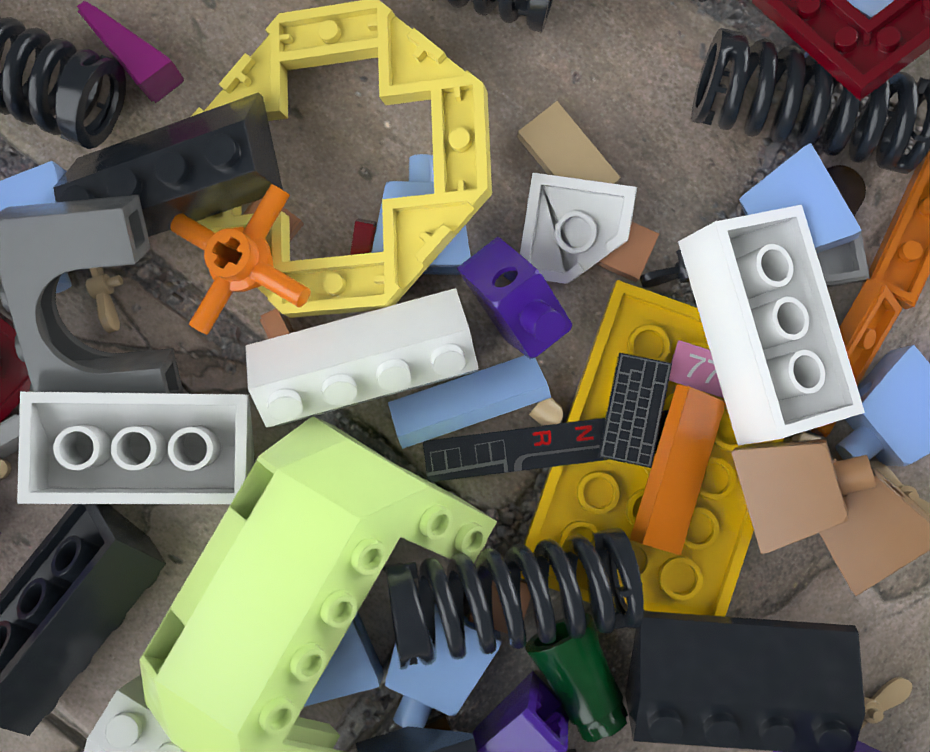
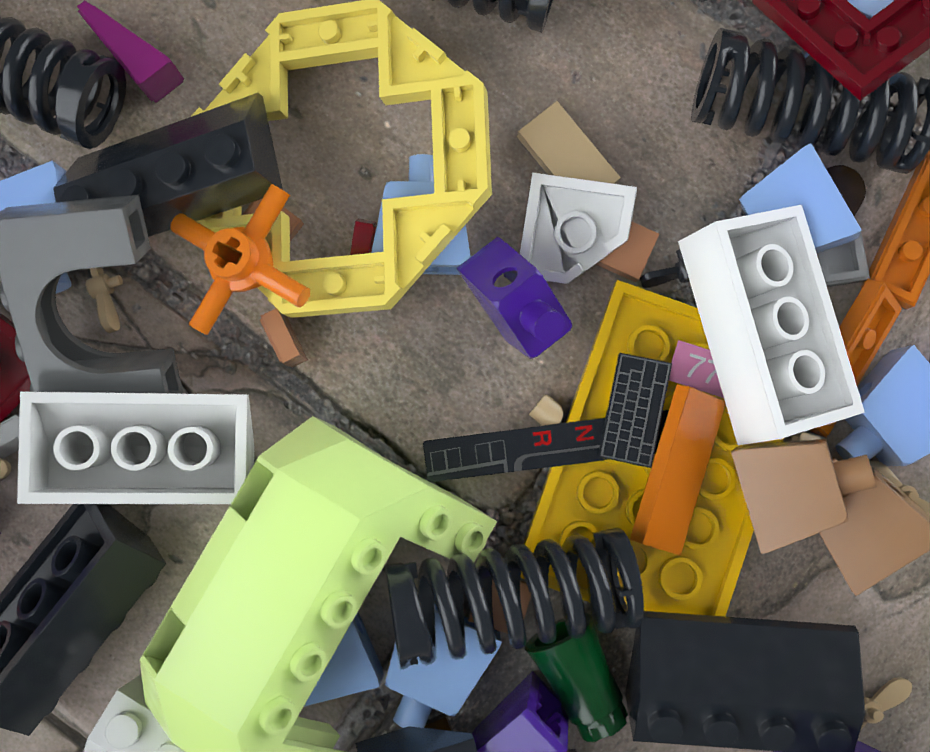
white slope [246,288,479,428] -> none
light blue tile [388,355,551,449] -> none

